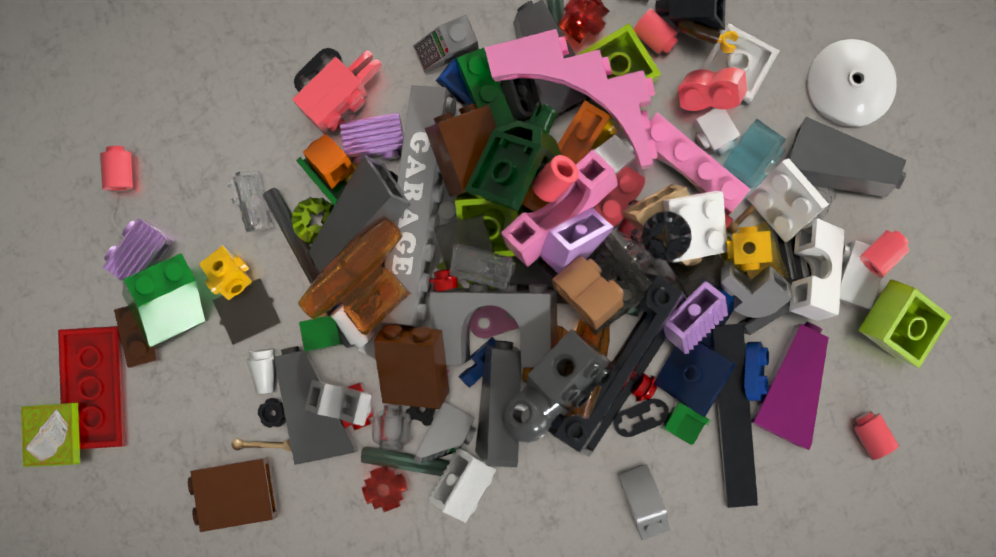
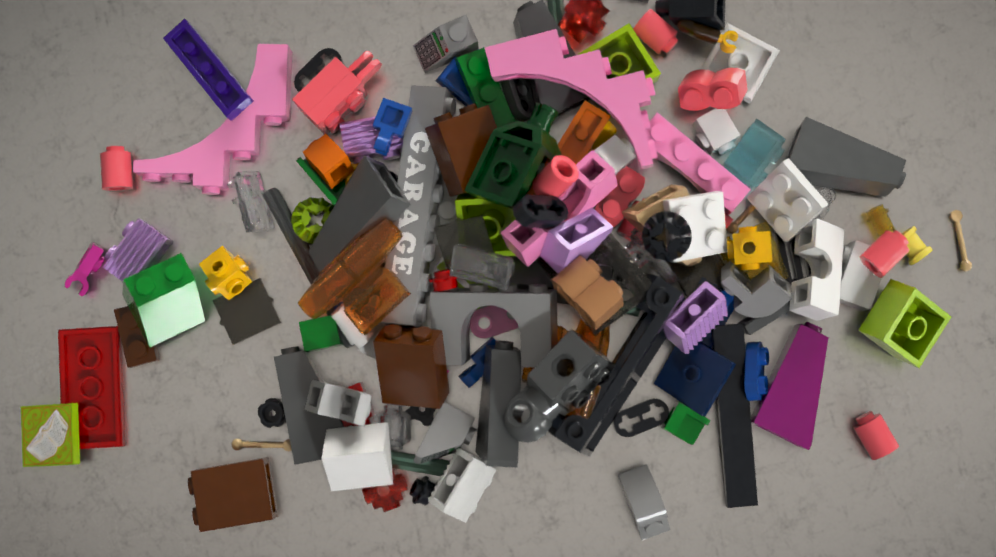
white cone [246,349,276,394] -> none
red plate [631,373,657,402] -> none
white dish [807,39,897,128] -> none
none -> dark pink plate [65,242,104,296]
none -> bright pink arch [133,44,292,195]
none -> dark purple plate [163,18,254,121]
none -> white slope [322,422,393,491]
none -> blue plate [373,98,413,157]
none -> black plate [409,476,436,506]
none -> black beam [512,195,568,228]
none -> clear yellow pin [866,204,896,237]
none -> light yellow bush [901,226,933,266]
none -> tan hinge [949,210,972,272]

